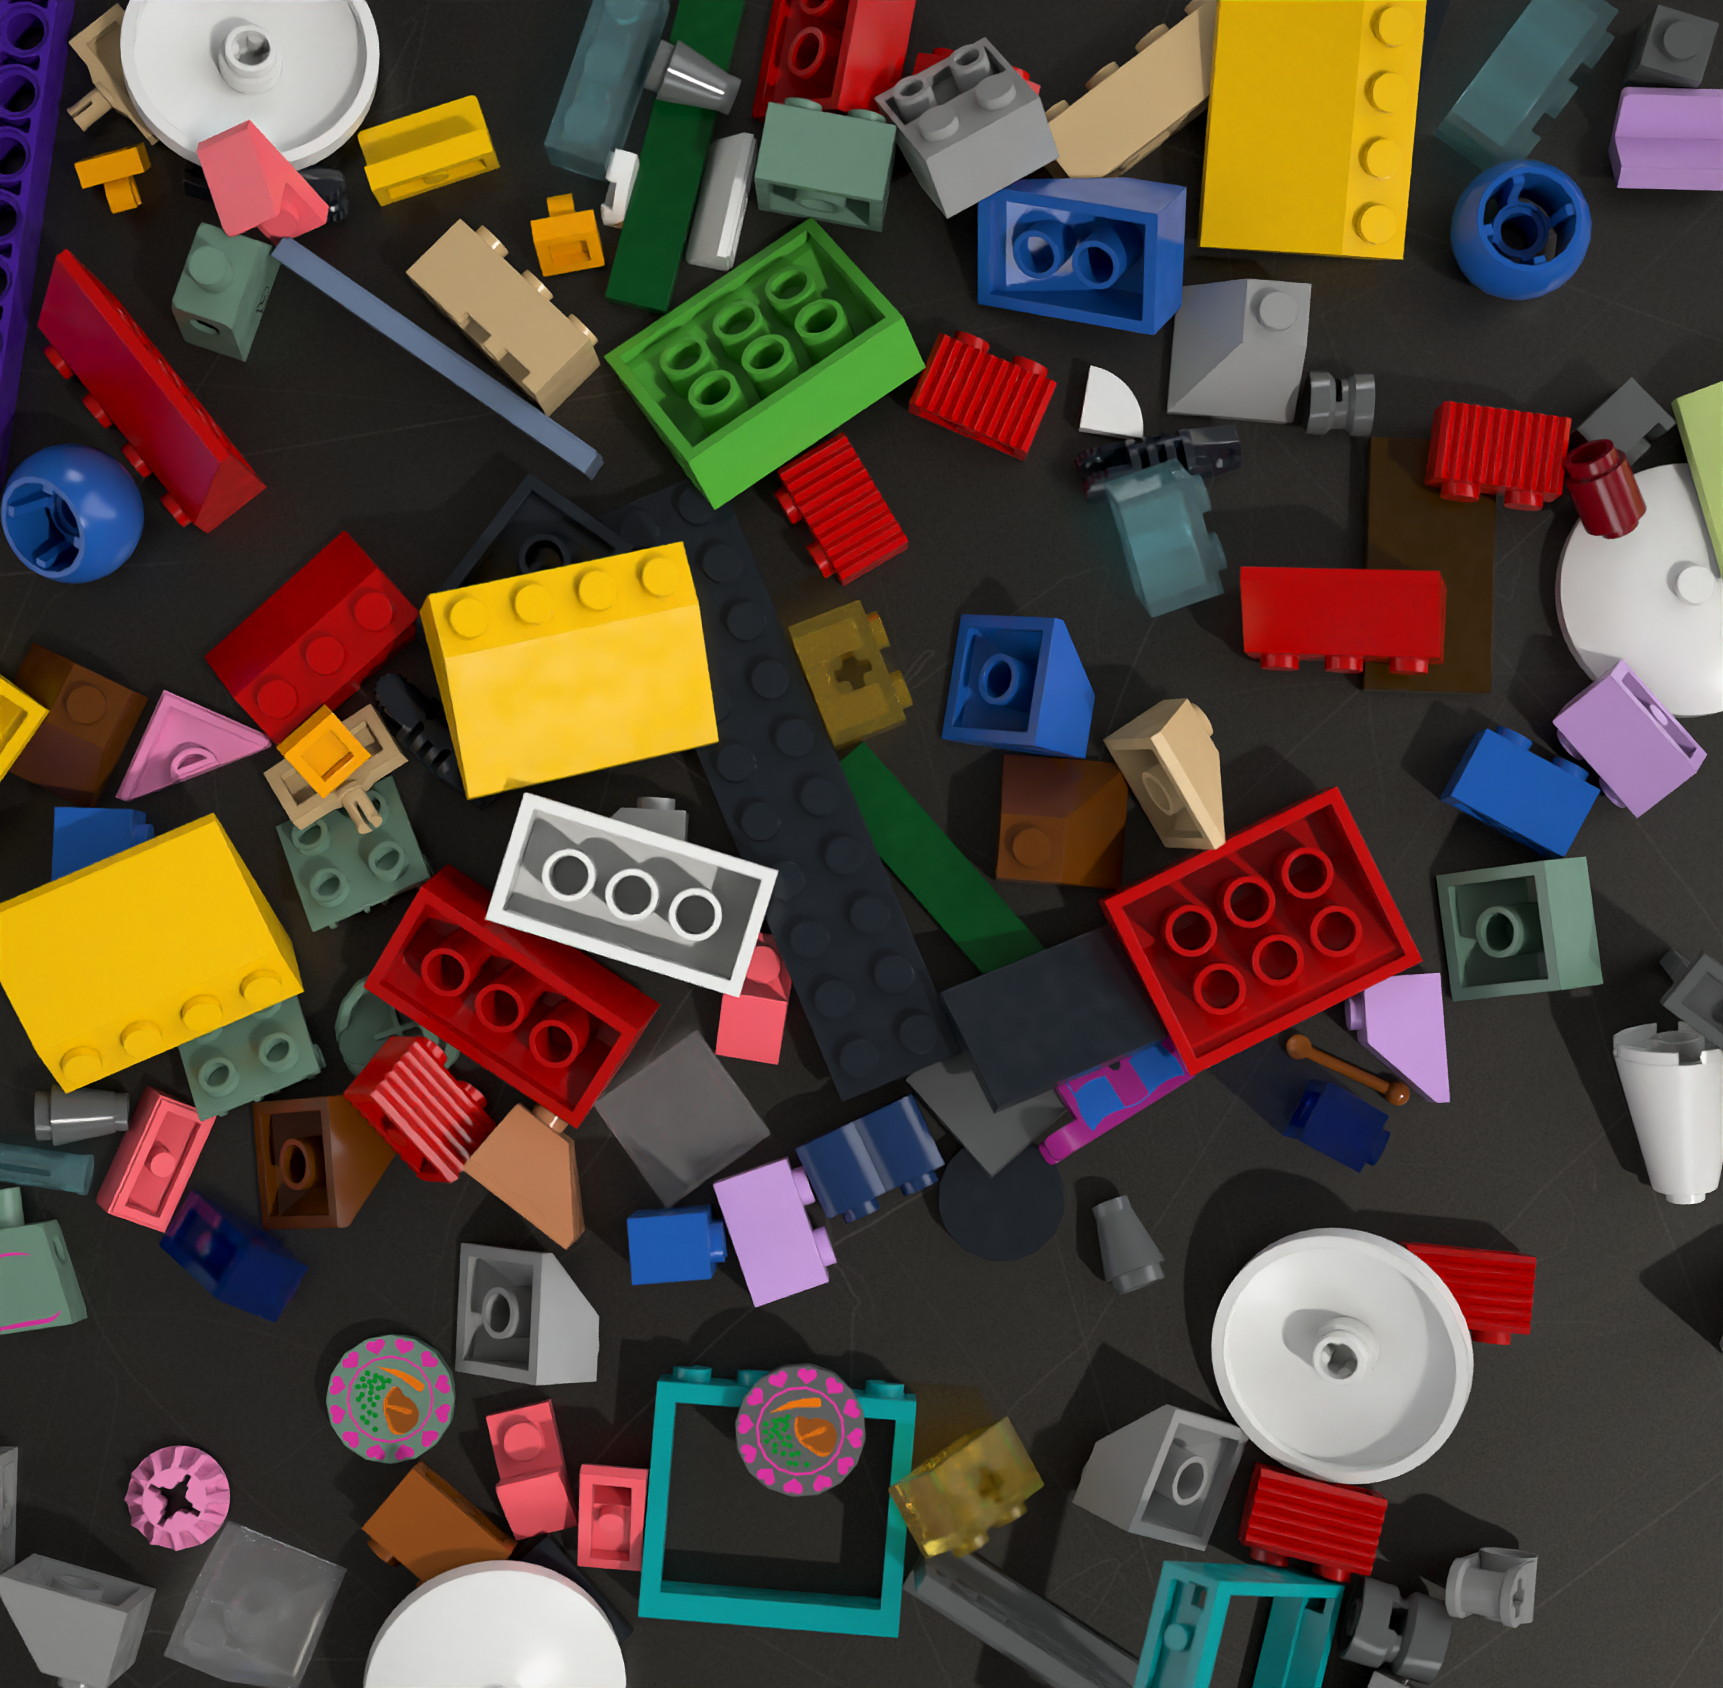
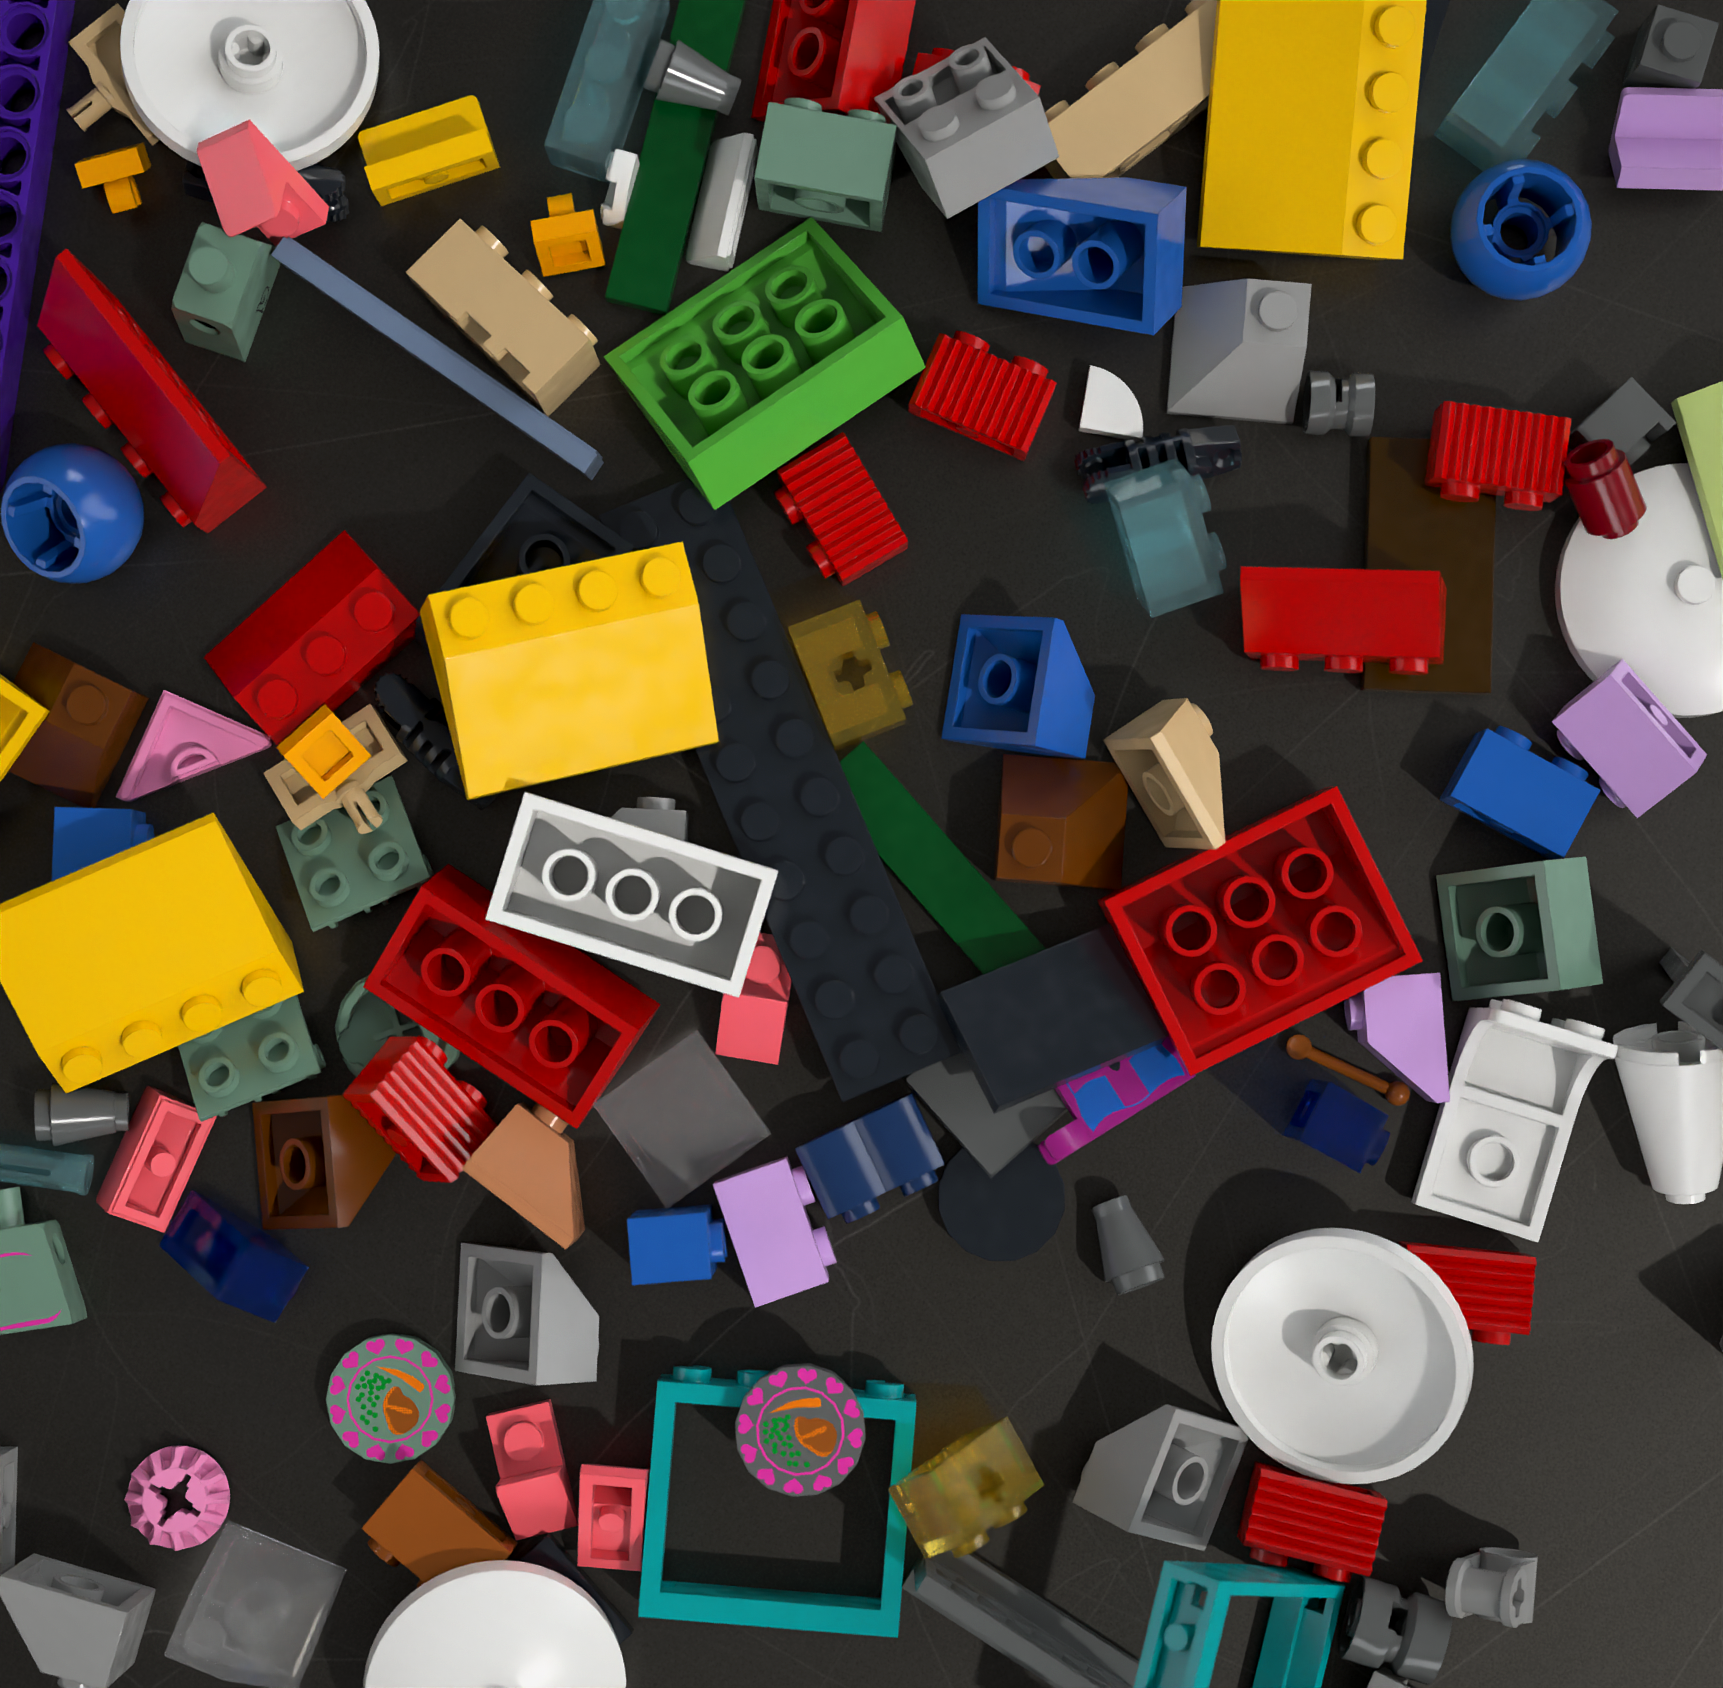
none -> white bracket [1411,999,1618,1242]

